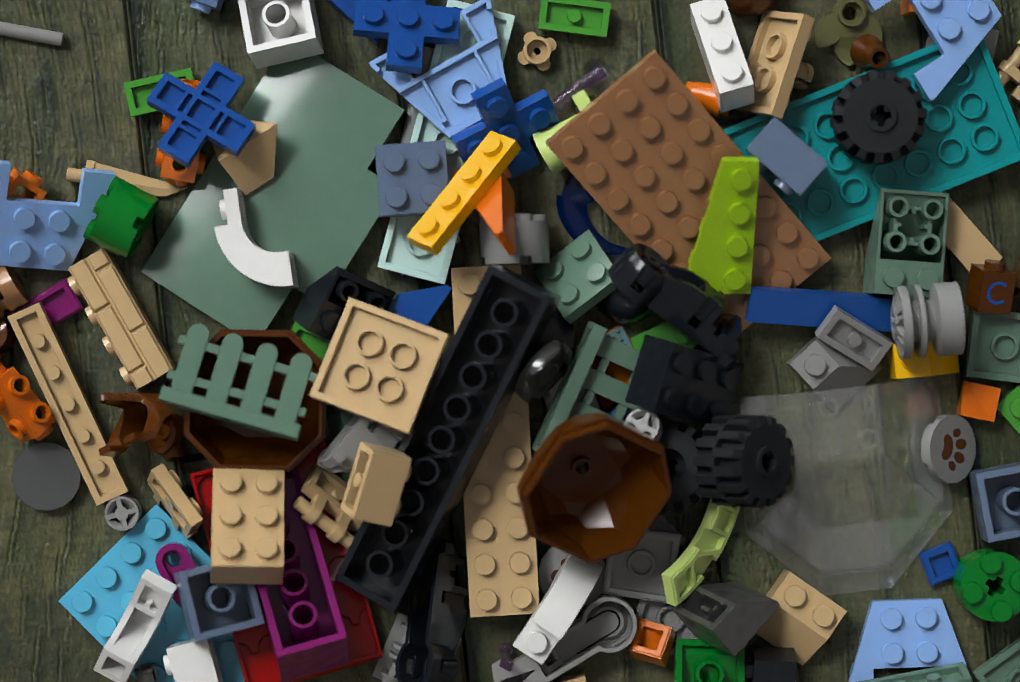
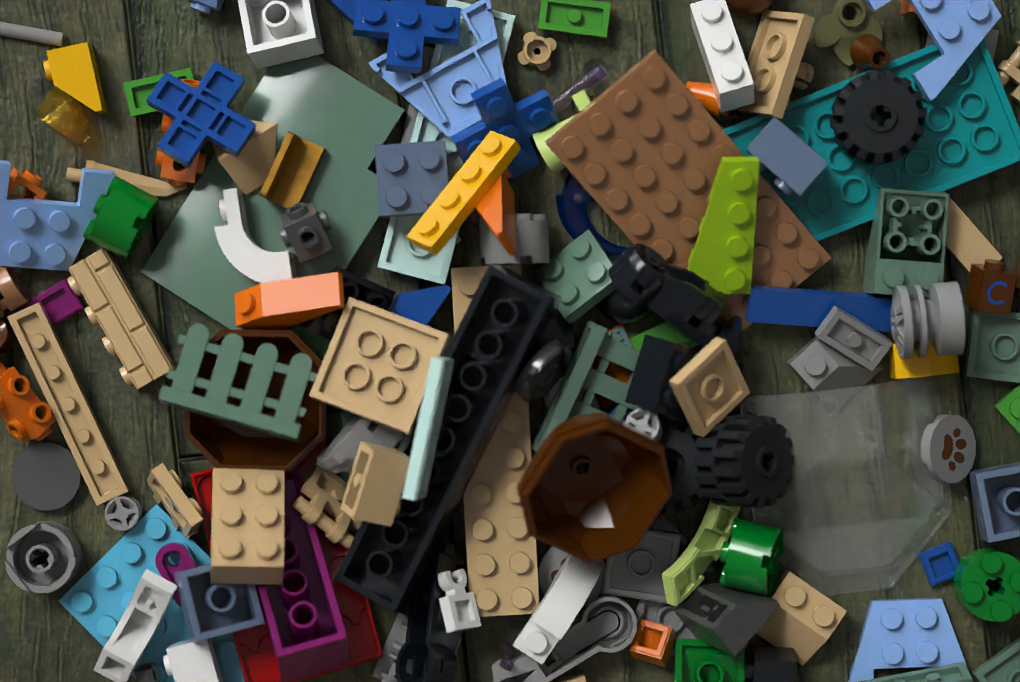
reddish brown piece [99,392,186,462] -> none
orange slope [956,381,1001,422] -> none
none -> light grey brick [5,520,82,593]
none -> clear yellow rock [35,86,90,145]
none -> yellow slope [43,42,108,114]
none -> slope [234,272,345,330]
none -> pearl gold panel [259,131,326,209]
none -> dark grey brick [279,201,333,263]
none -> light aqua tile [402,356,454,501]
none -> white plate [438,569,482,633]
none -> tan plate [669,337,750,438]
none -> green brick [720,517,785,595]

